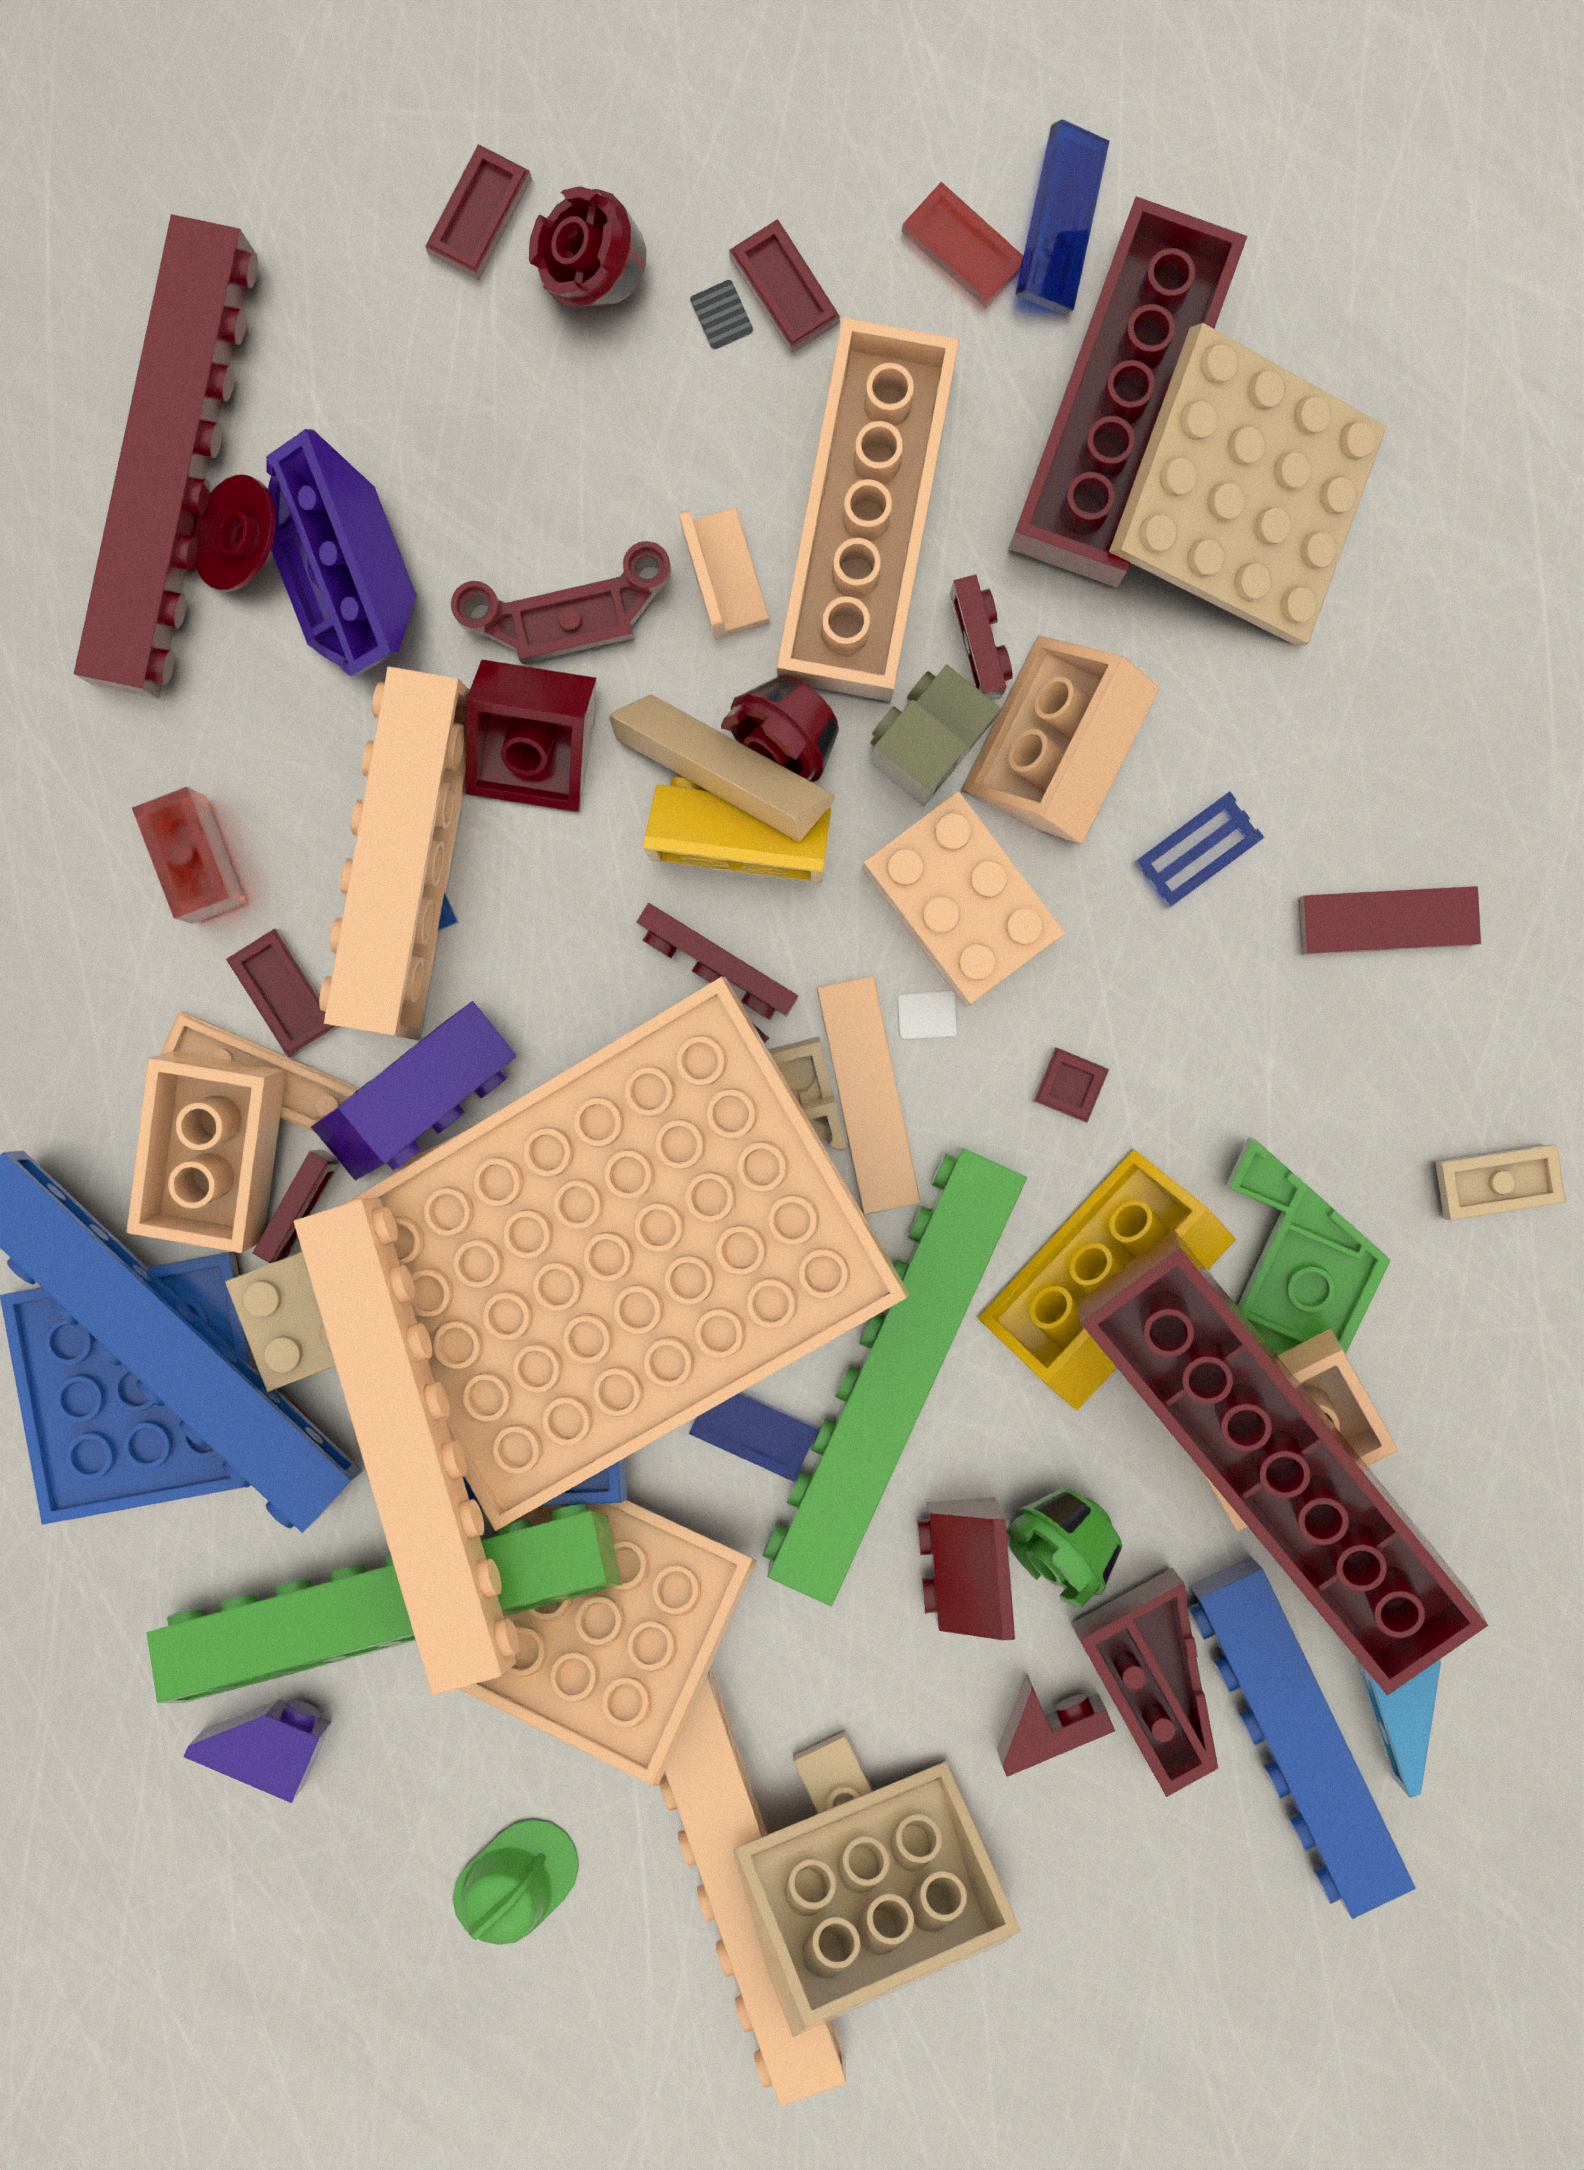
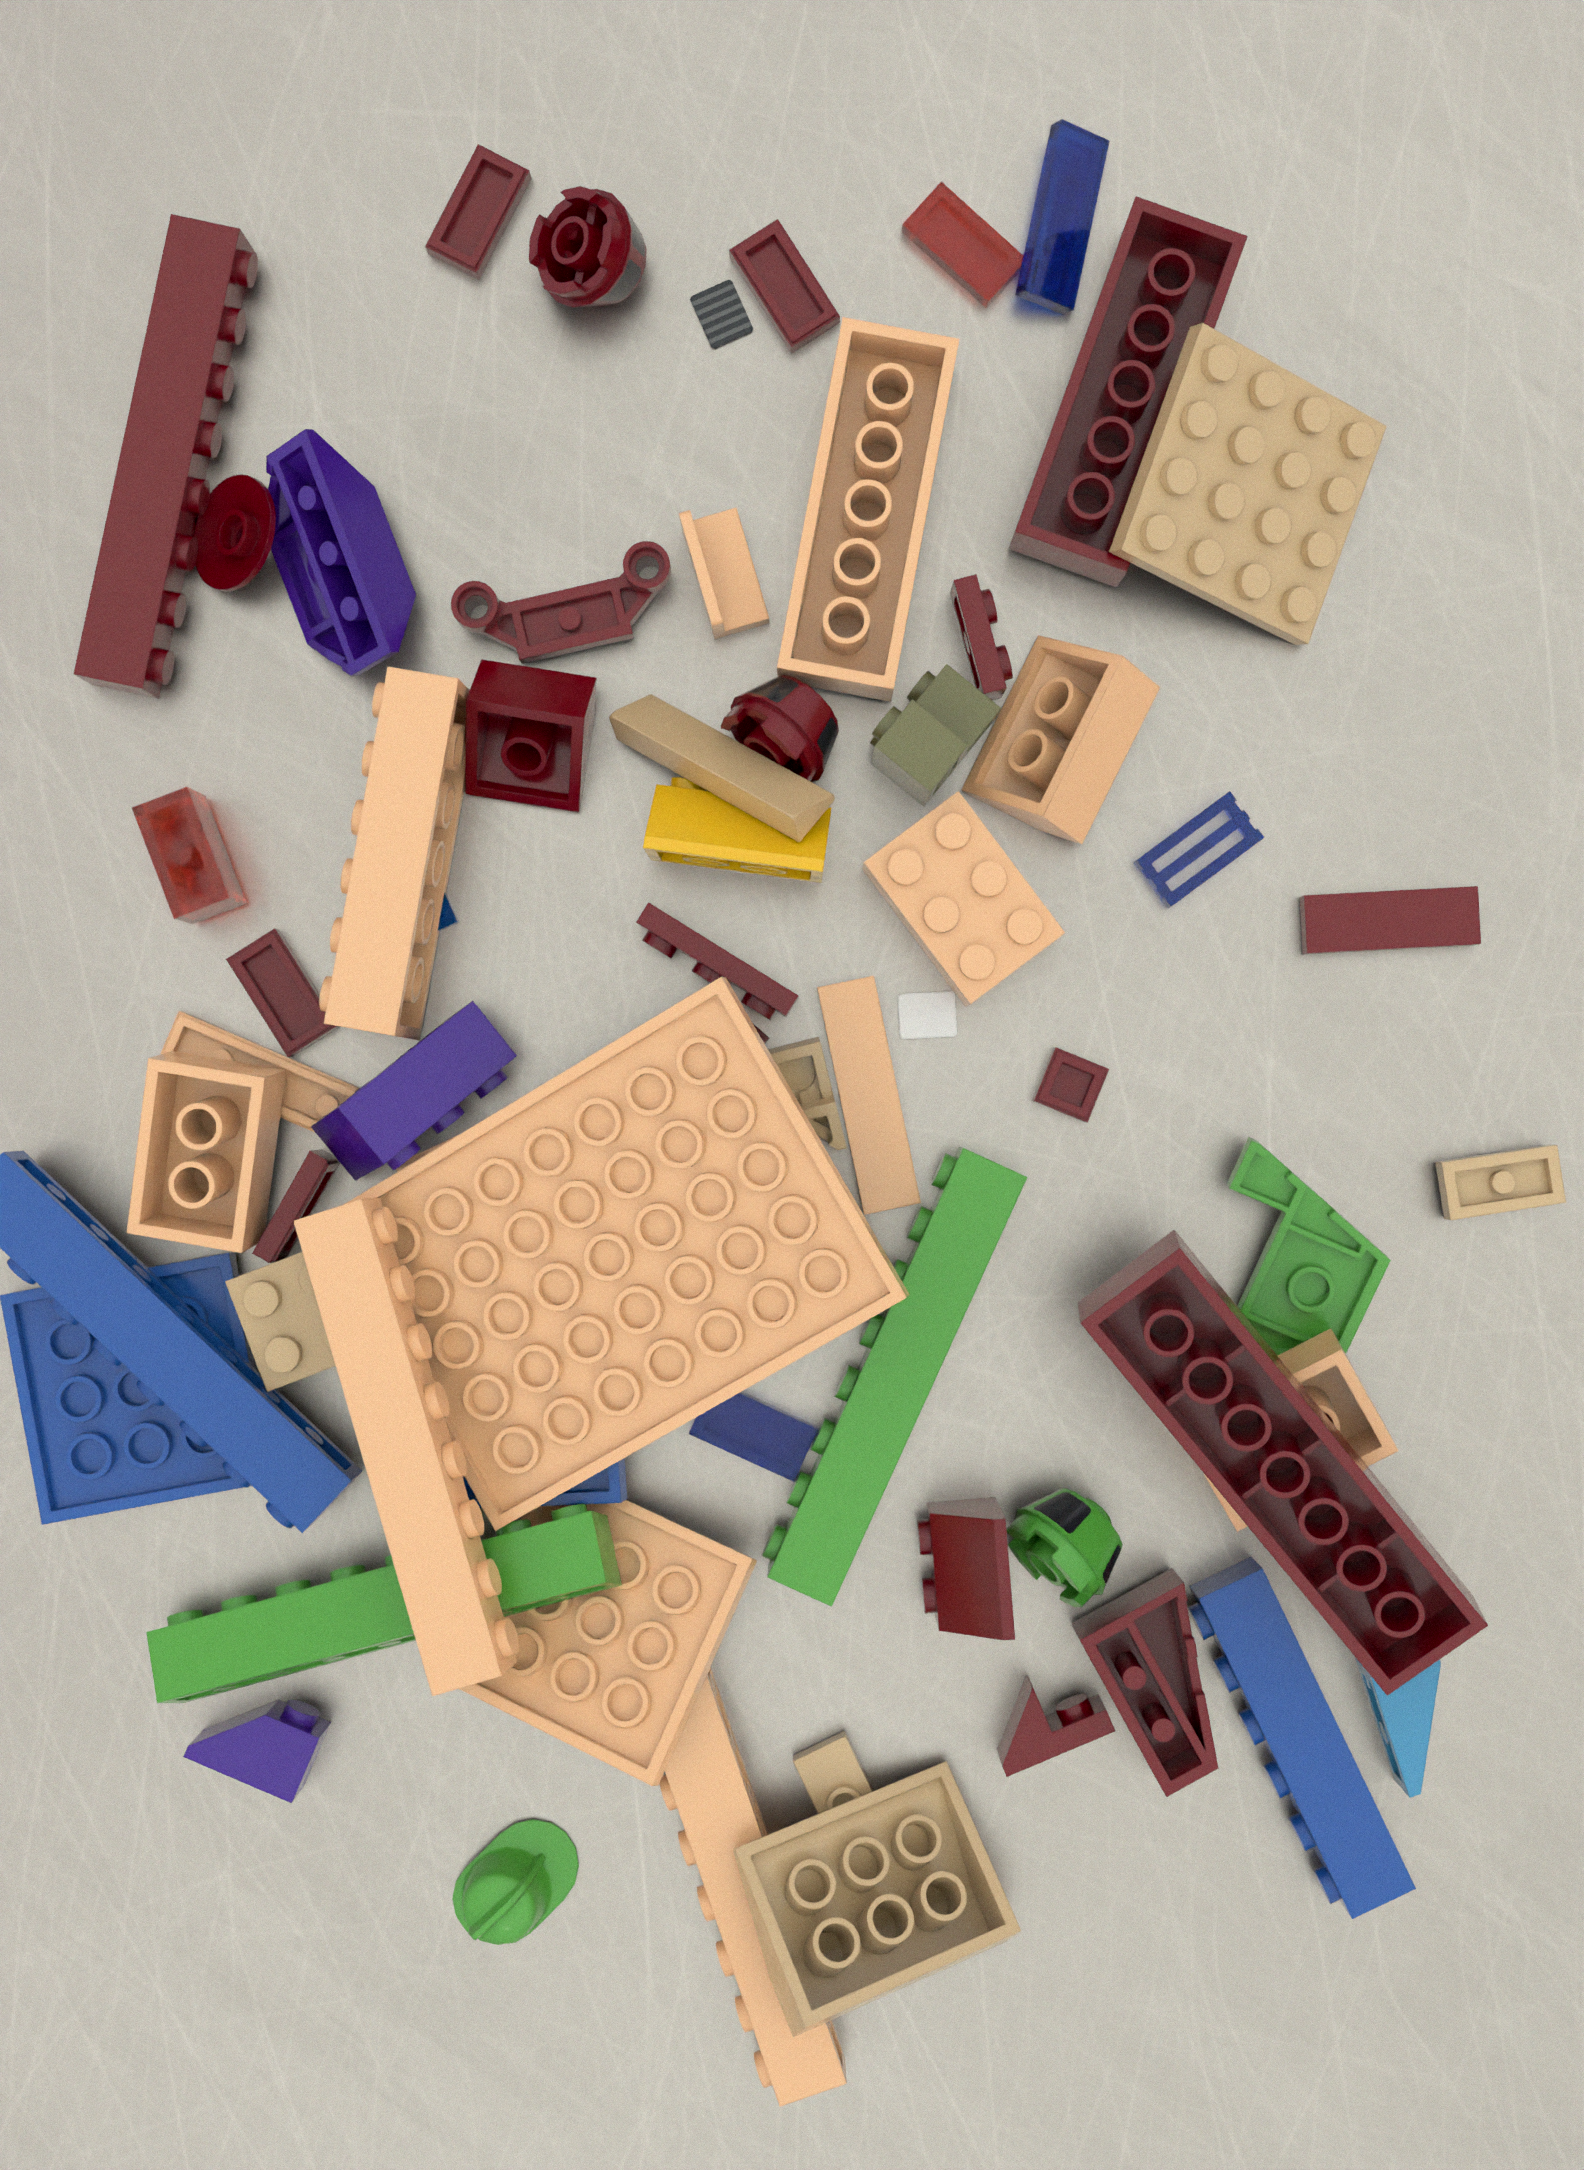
yellow slope [978,1149,1236,1411] -> none

